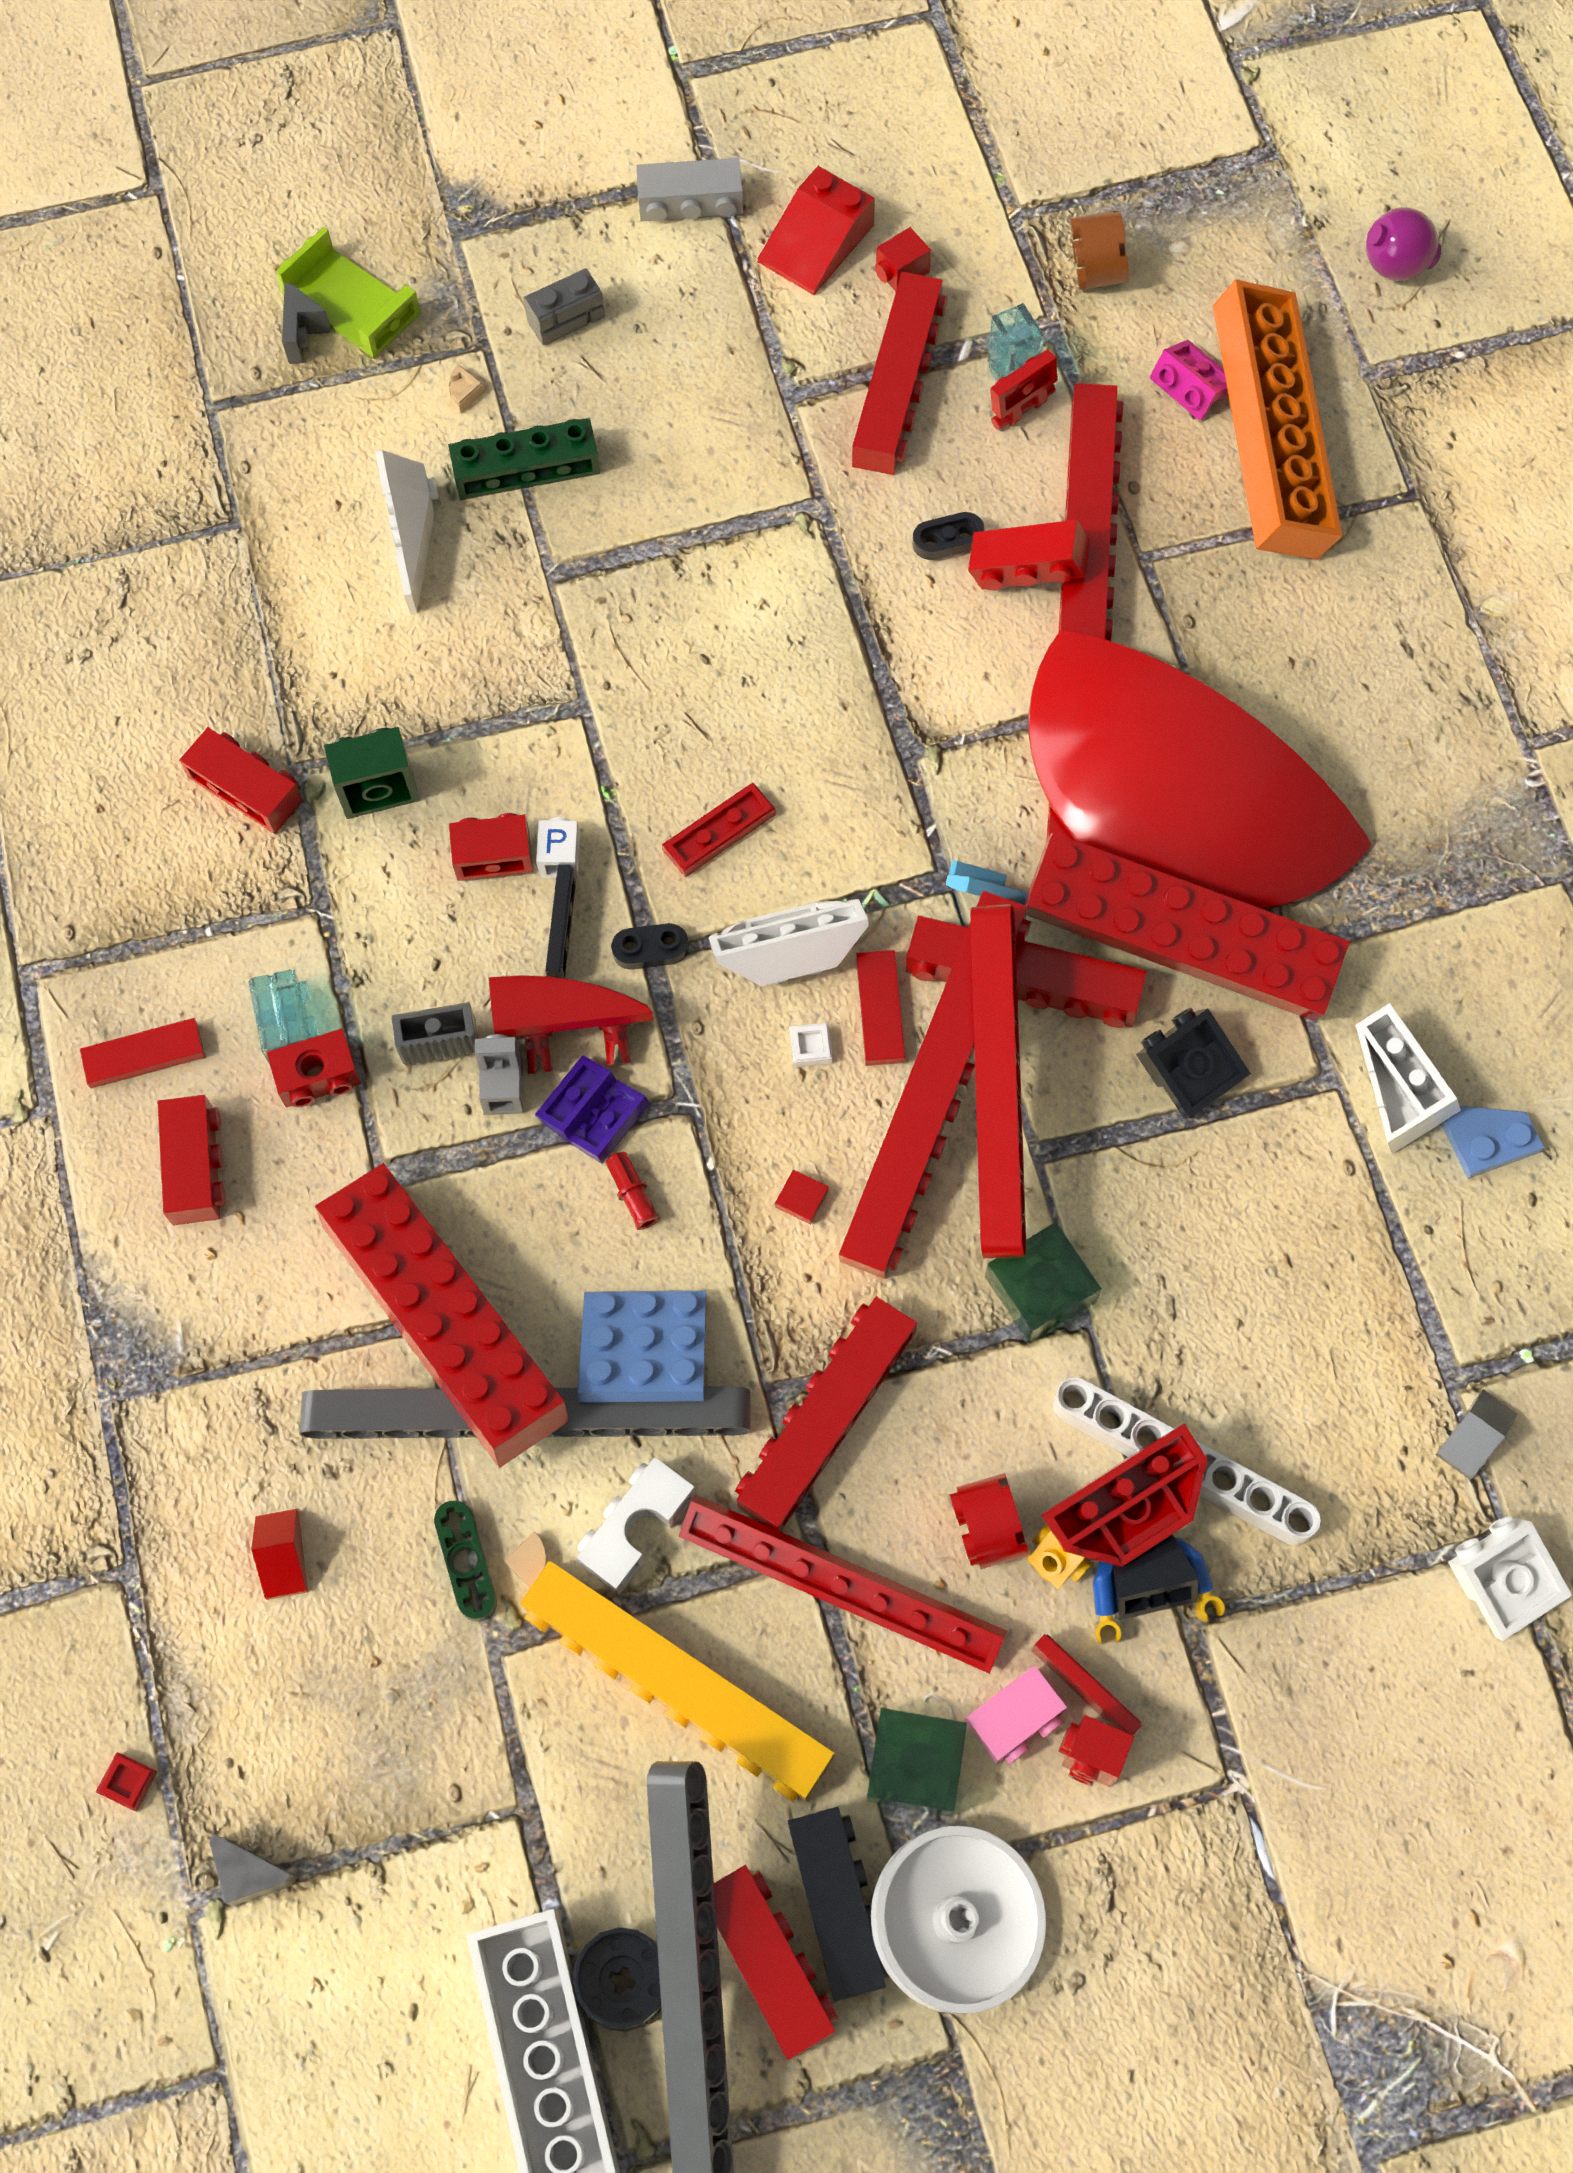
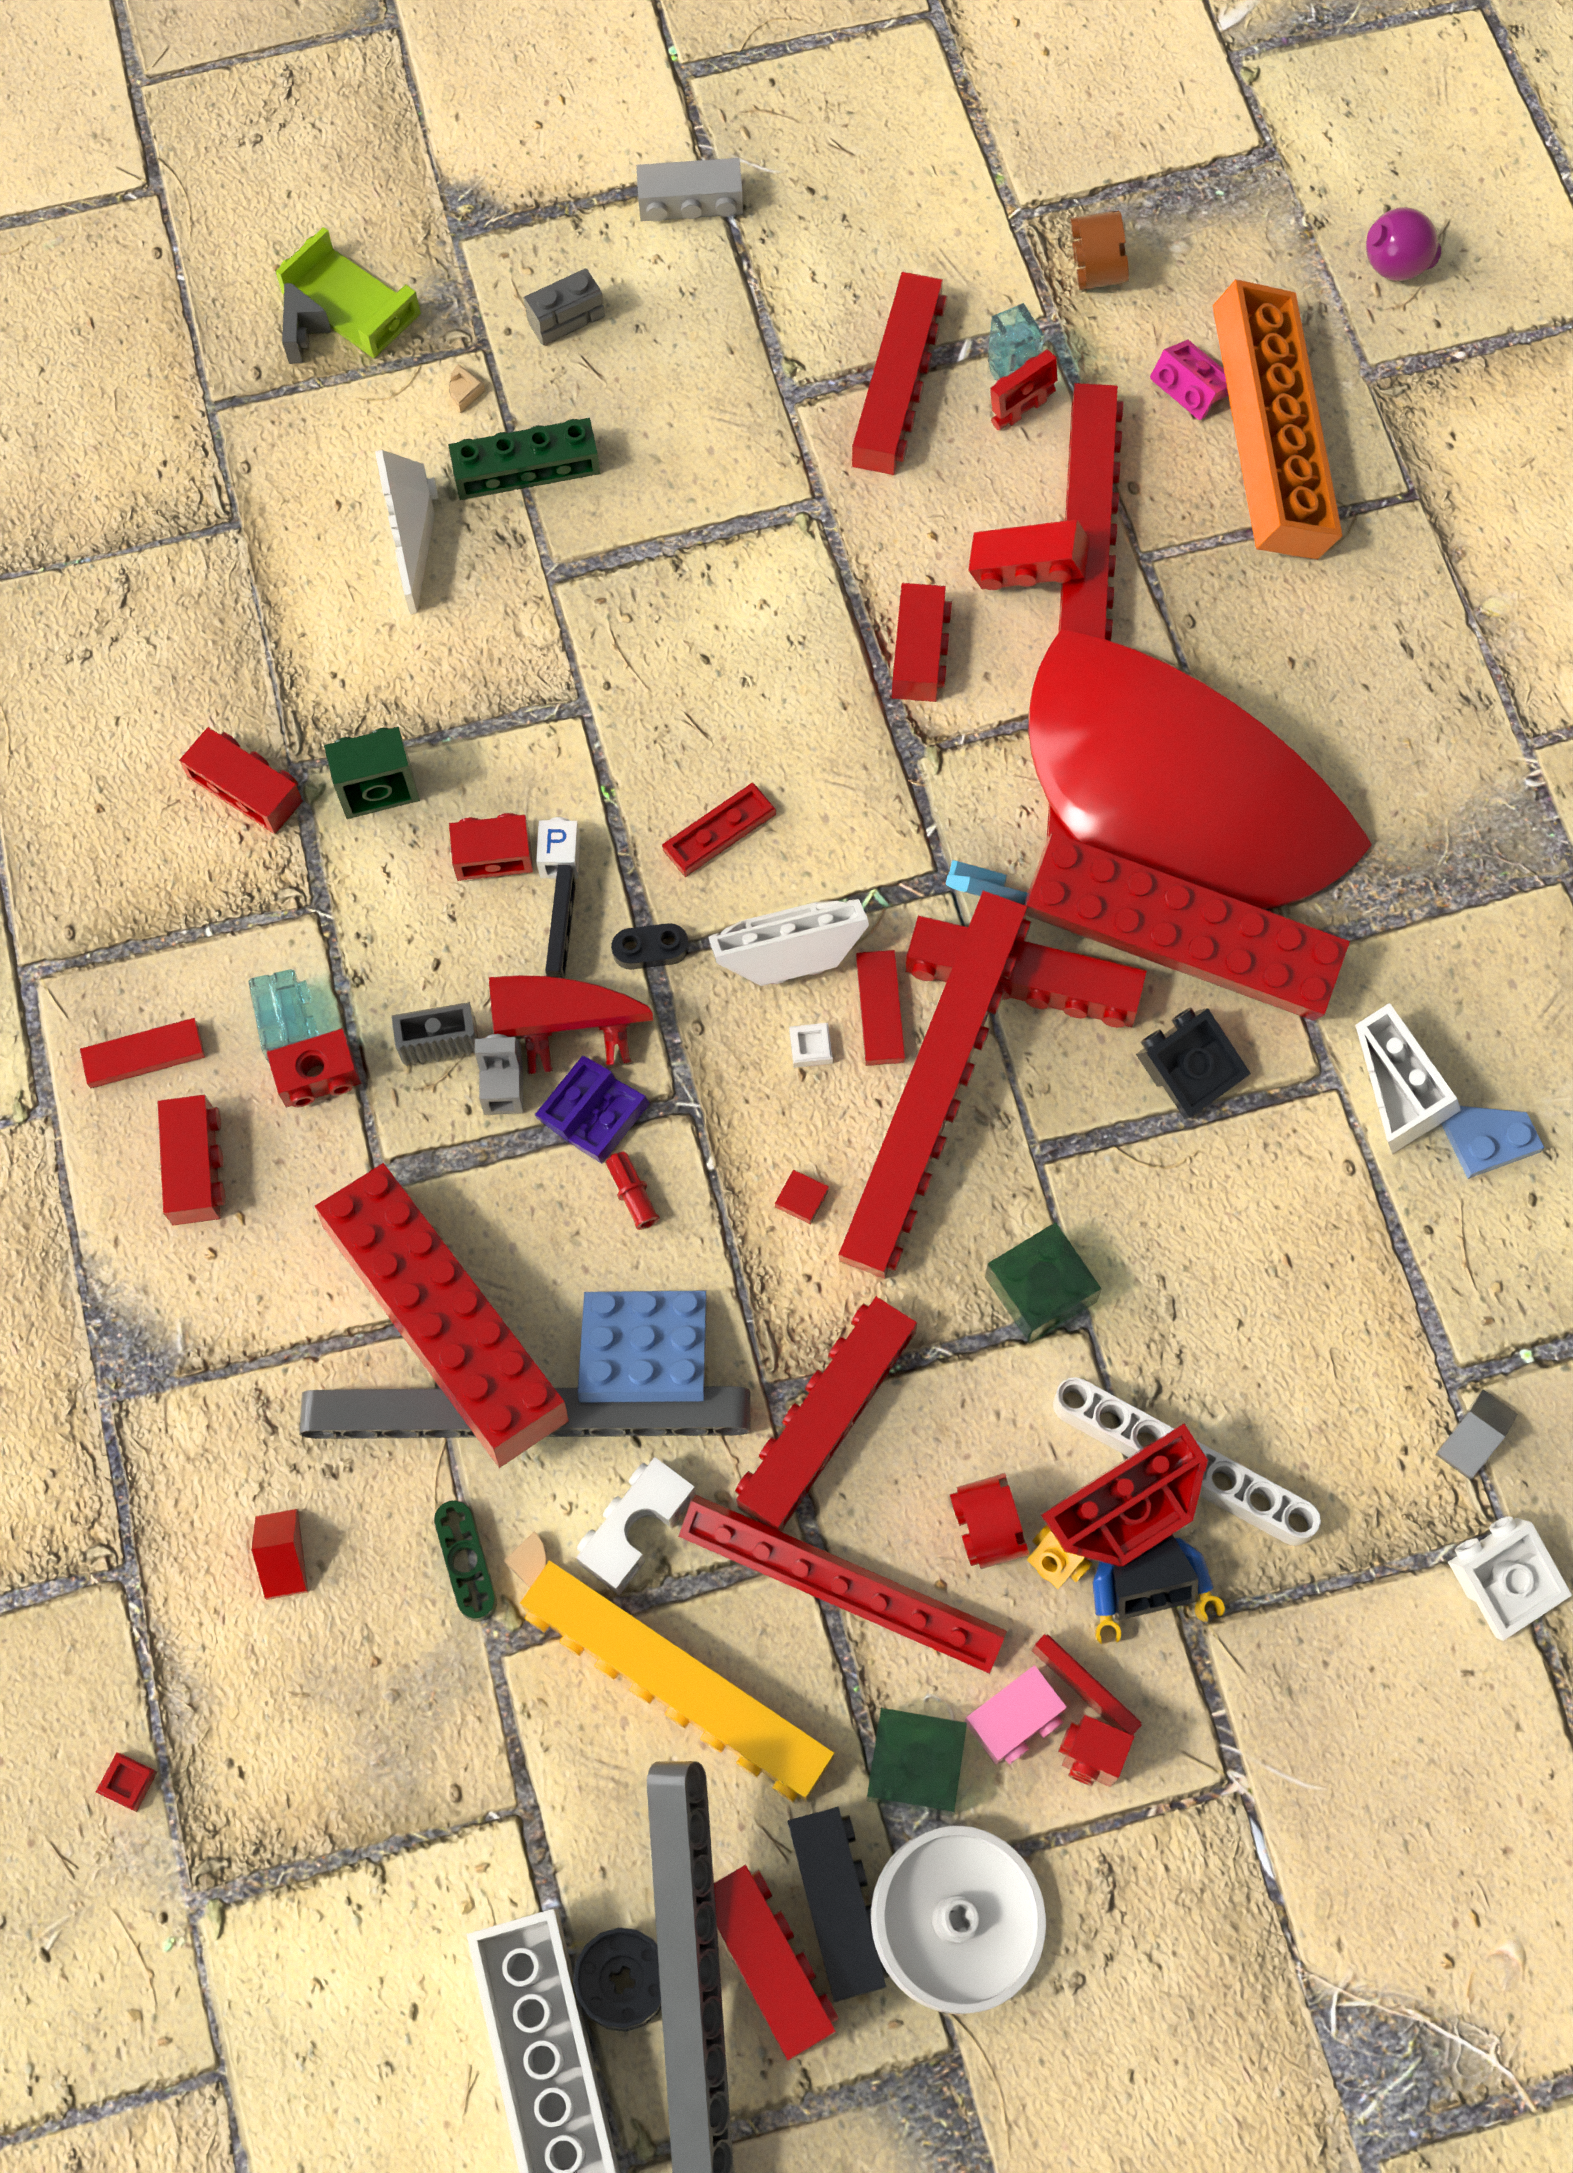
flat silver slope [209,1834,298,1906] -> none
slope [758,165,875,295] -> none
red brick [875,227,931,292] -> none
black plate [912,512,984,560] -> none
red beam [970,904,1027,1259] -> none
none -> red brick [892,583,952,702]

